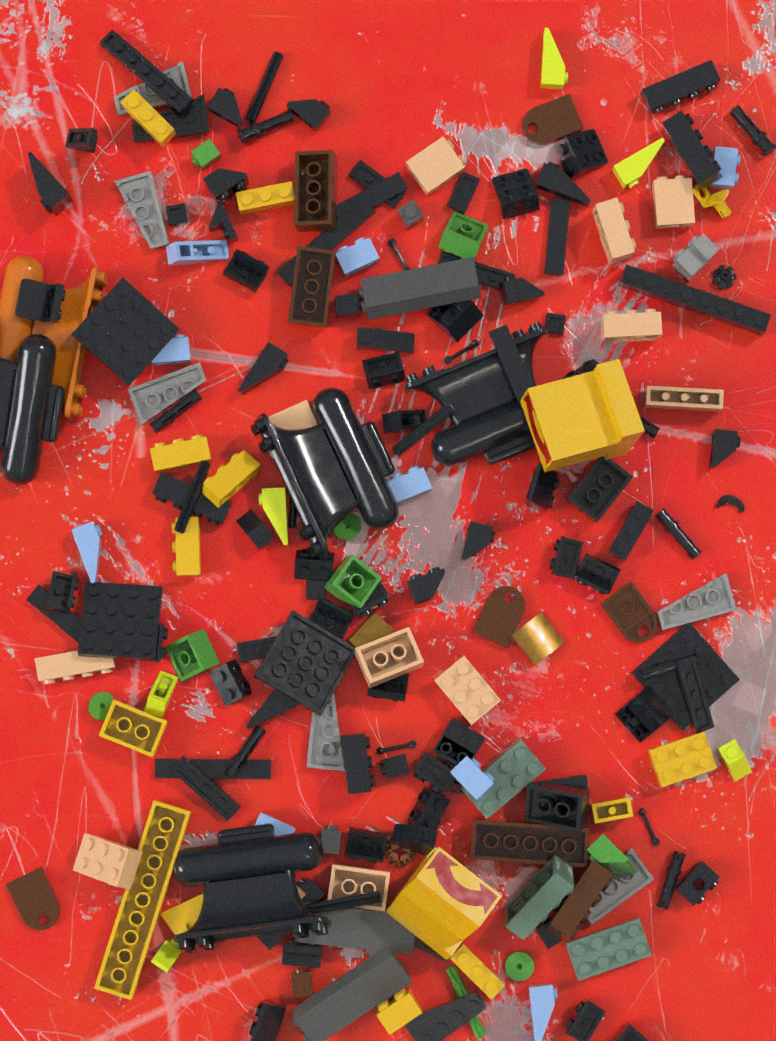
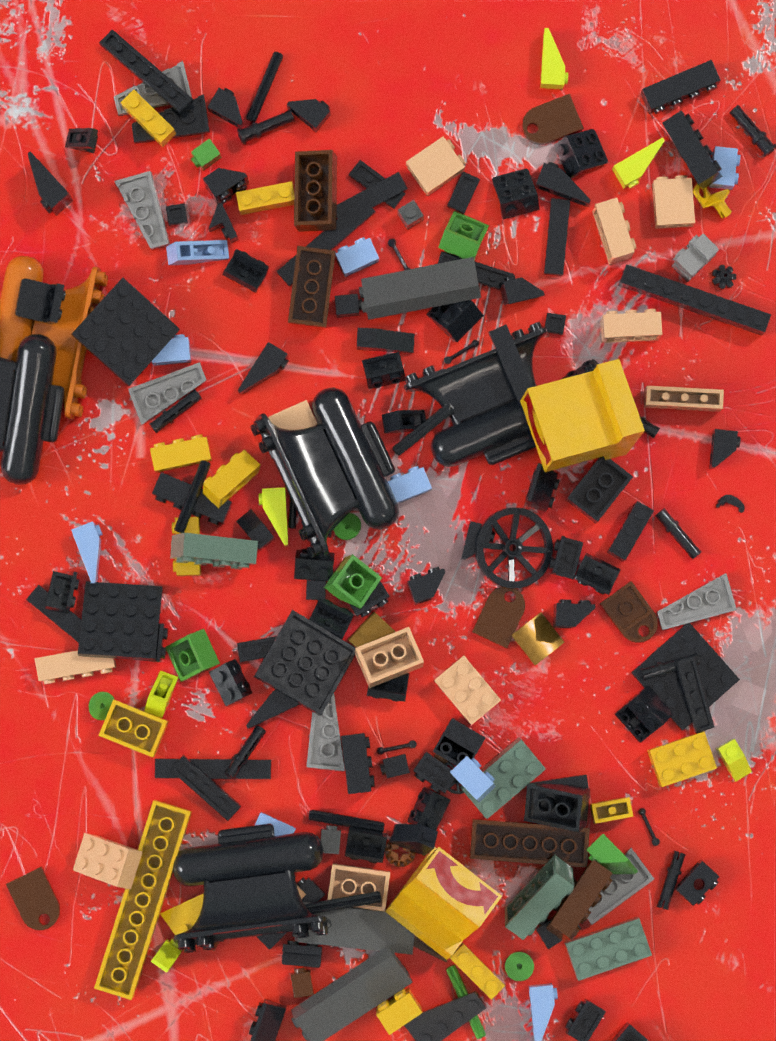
none -> sand green brick [170,533,258,570]
none -> black axle [308,810,385,833]
none -> black wheel [475,508,553,588]
none -> black slope [553,599,595,628]

